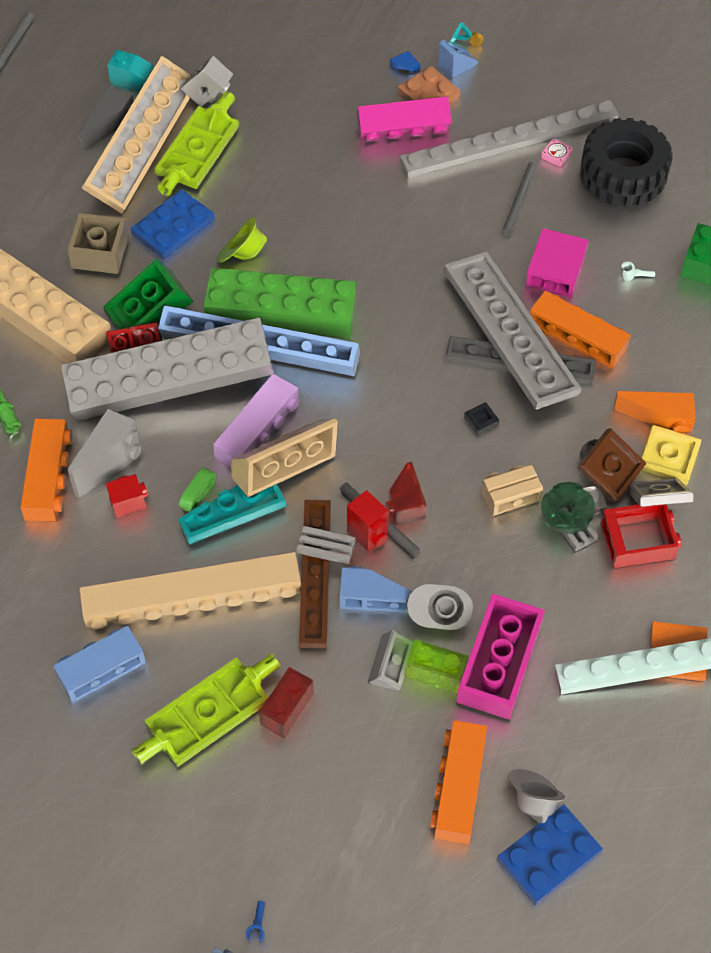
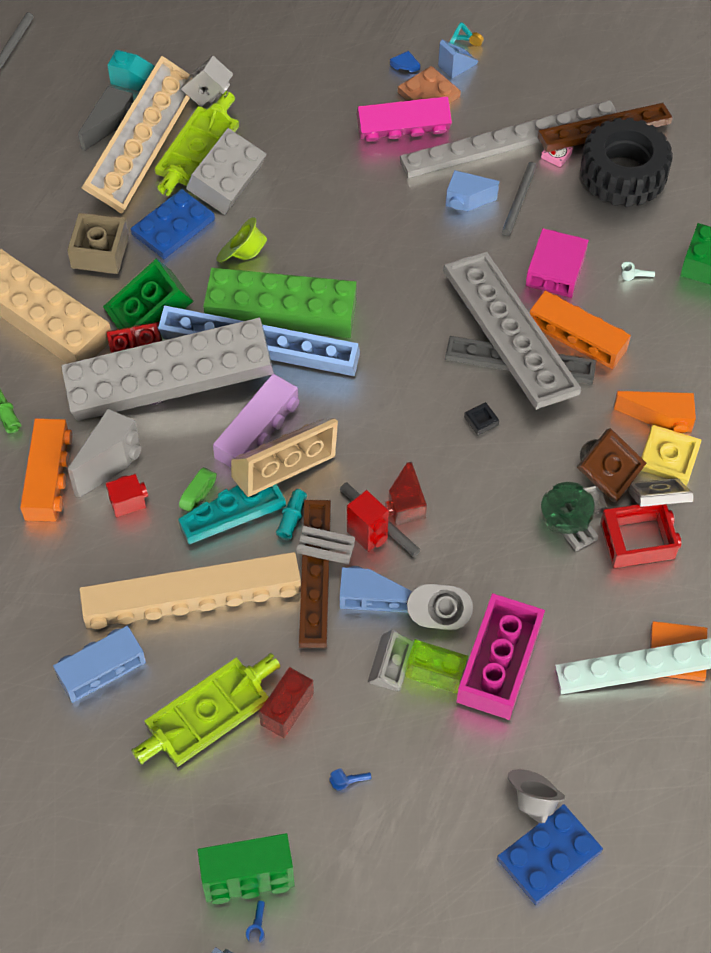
orange brick [430,720,487,845] -> none
tan brick [481,464,543,516] -> none
none -> light grey brick [186,128,267,215]
none -> green brick [197,833,295,904]
none -> teal axle [276,489,307,540]
none -> blue hand [329,769,371,791]
none -> medium blue slope [446,170,500,211]
none -> reddish brown plate [538,103,673,152]

